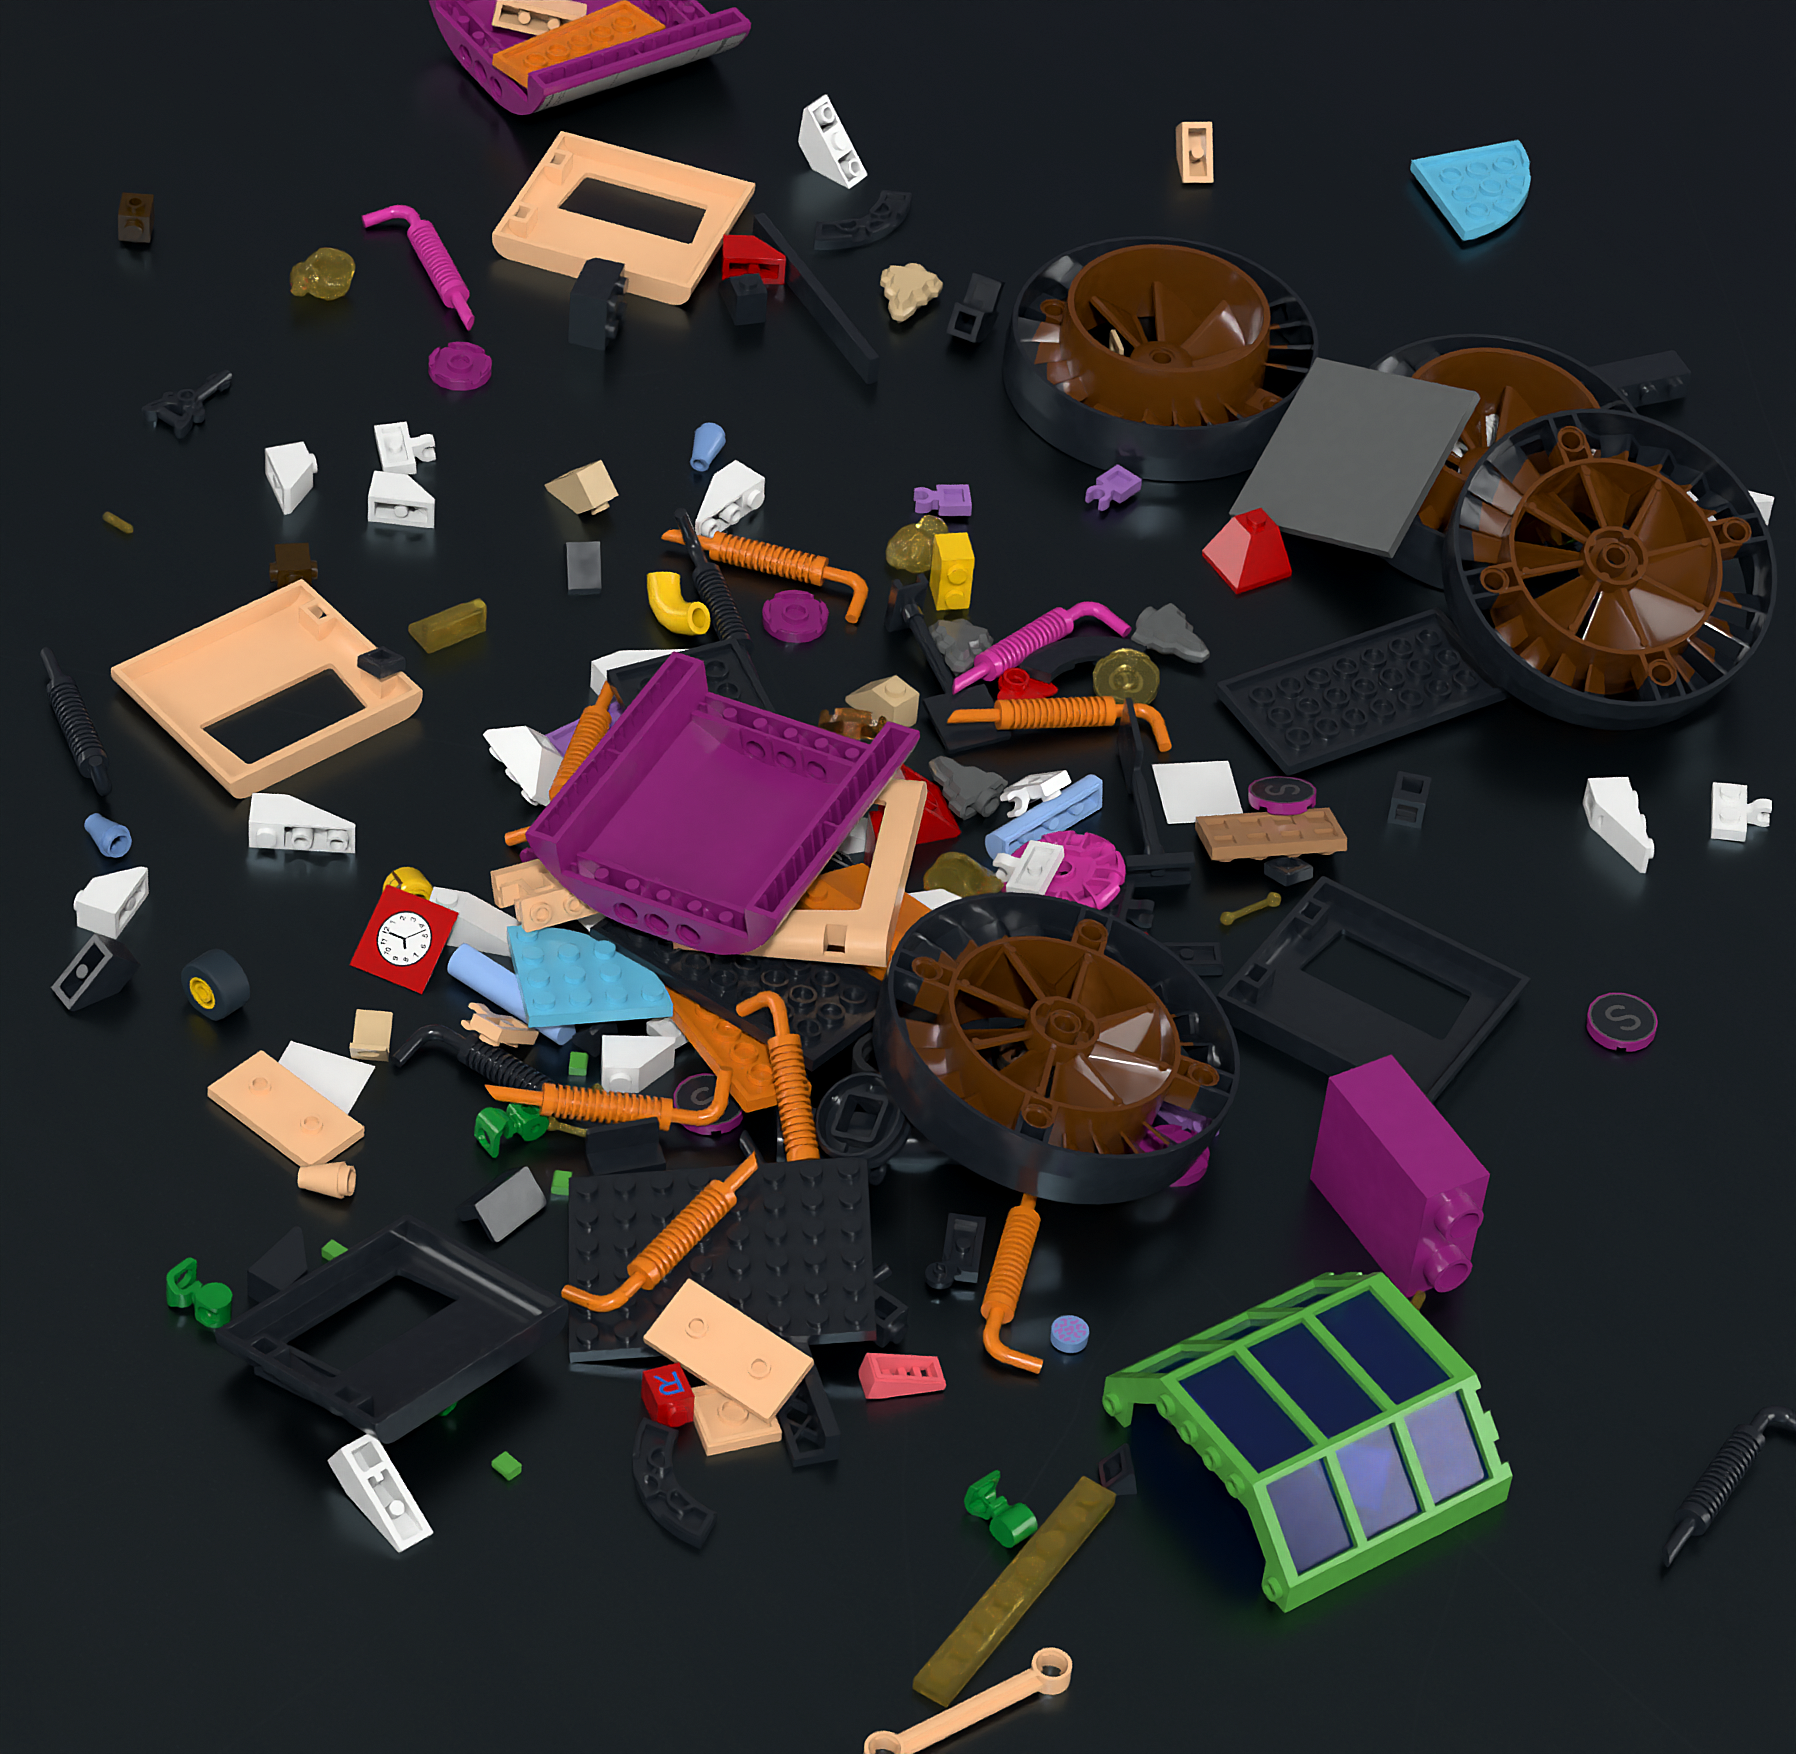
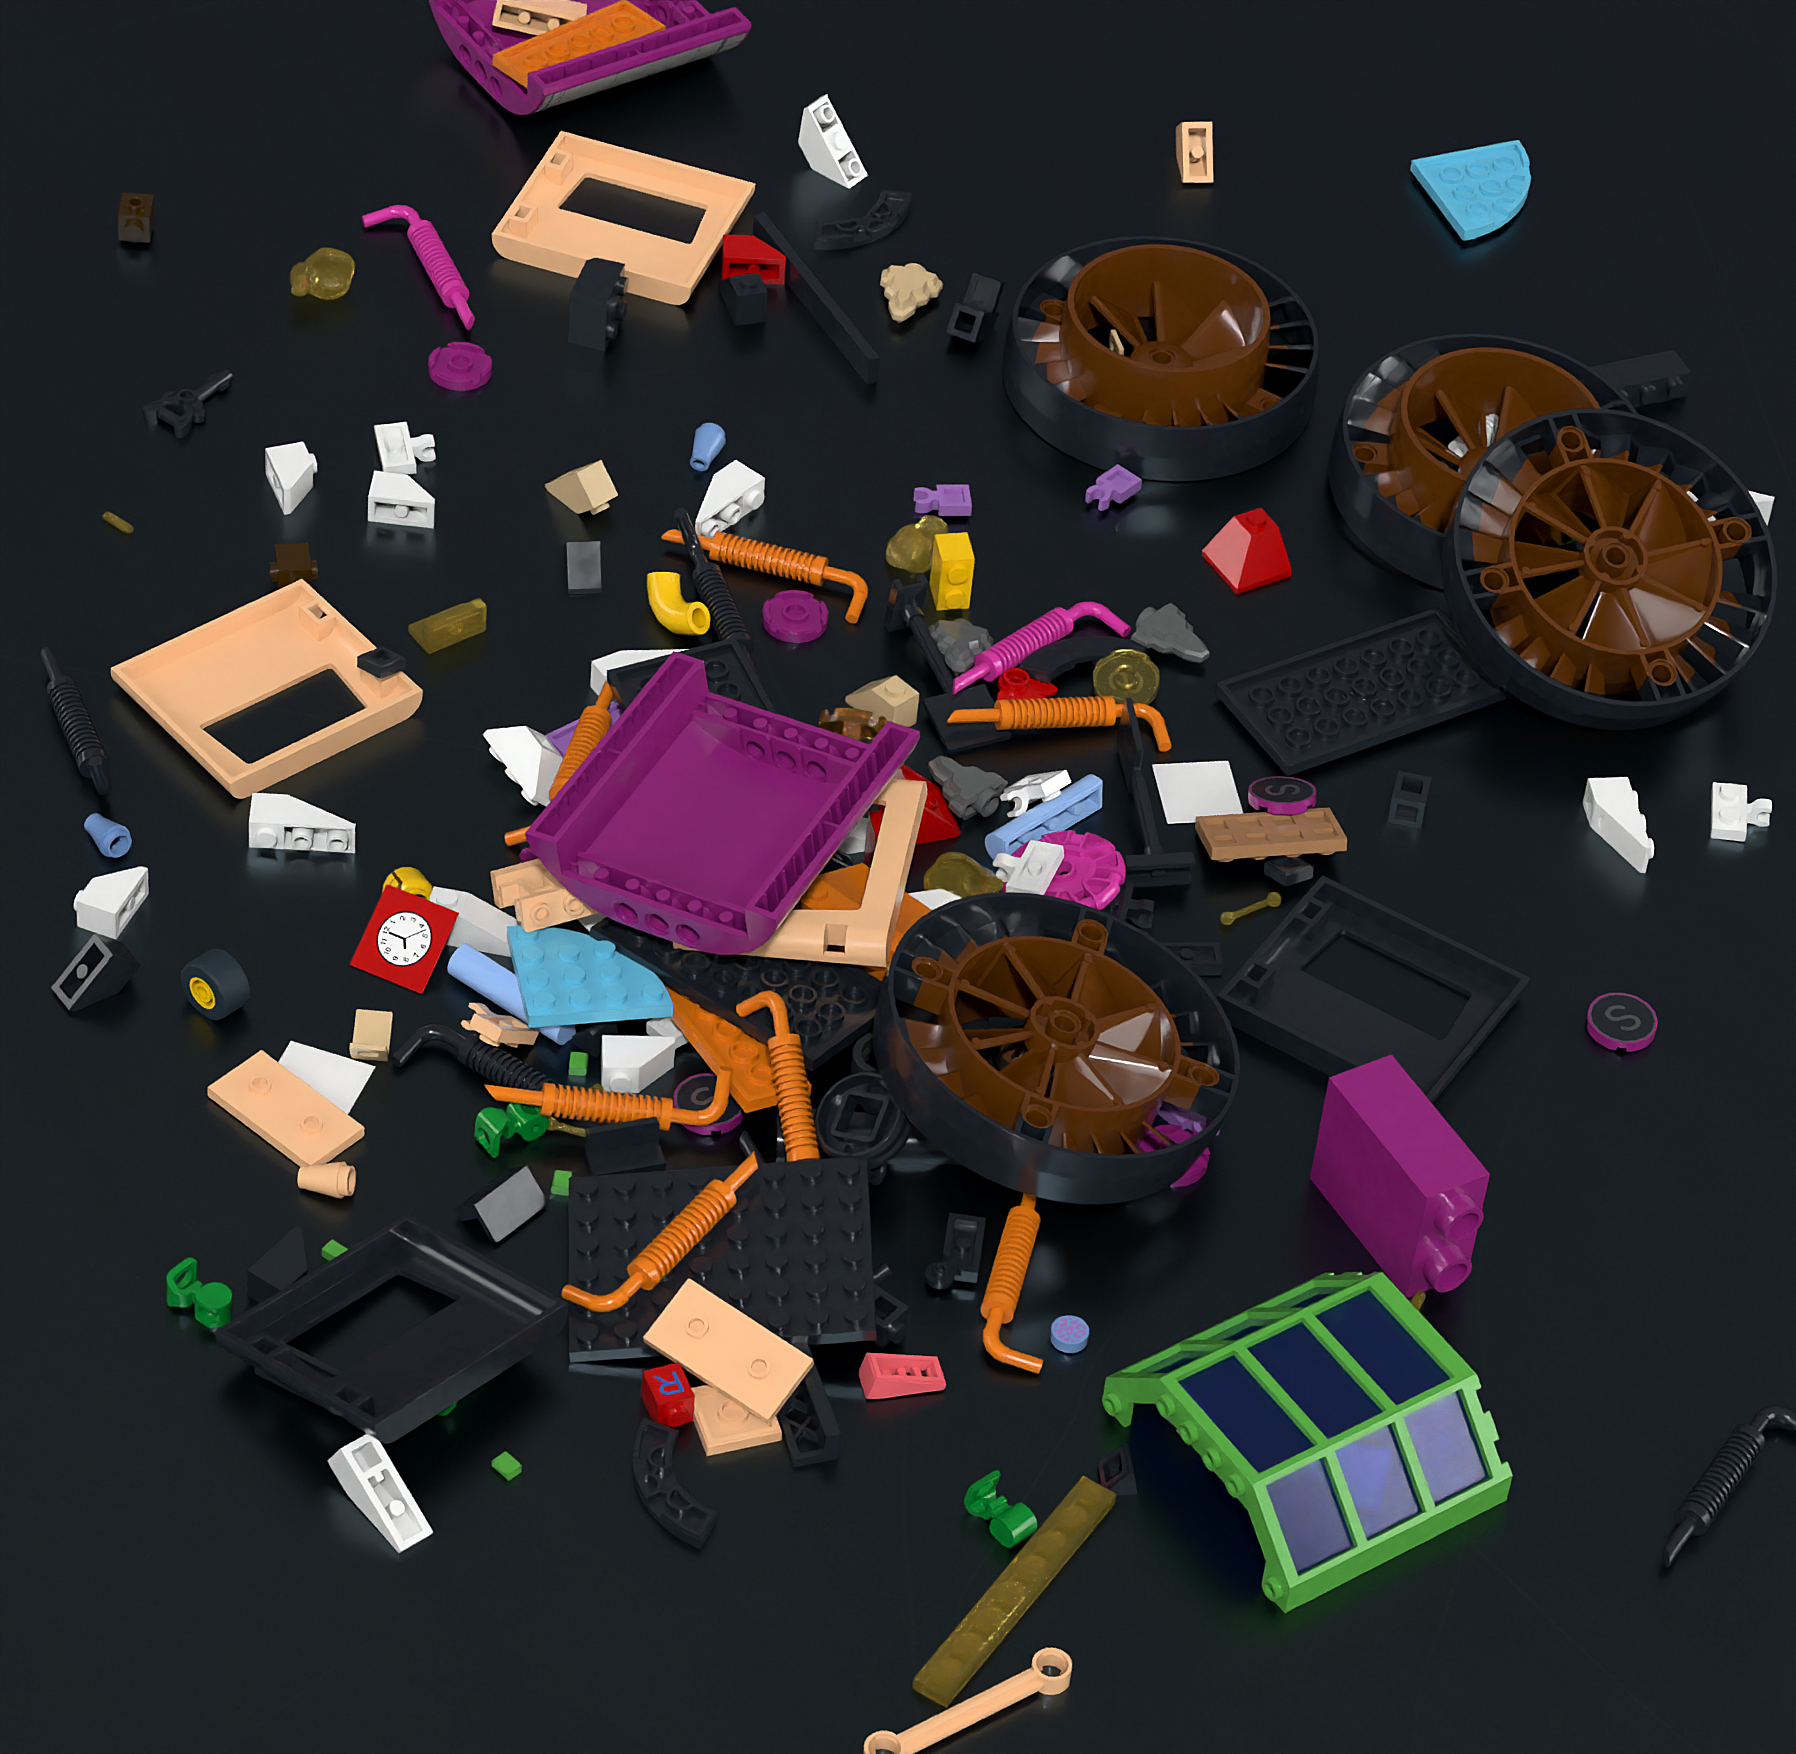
dark grey tile [1229,358,1481,558] -> none

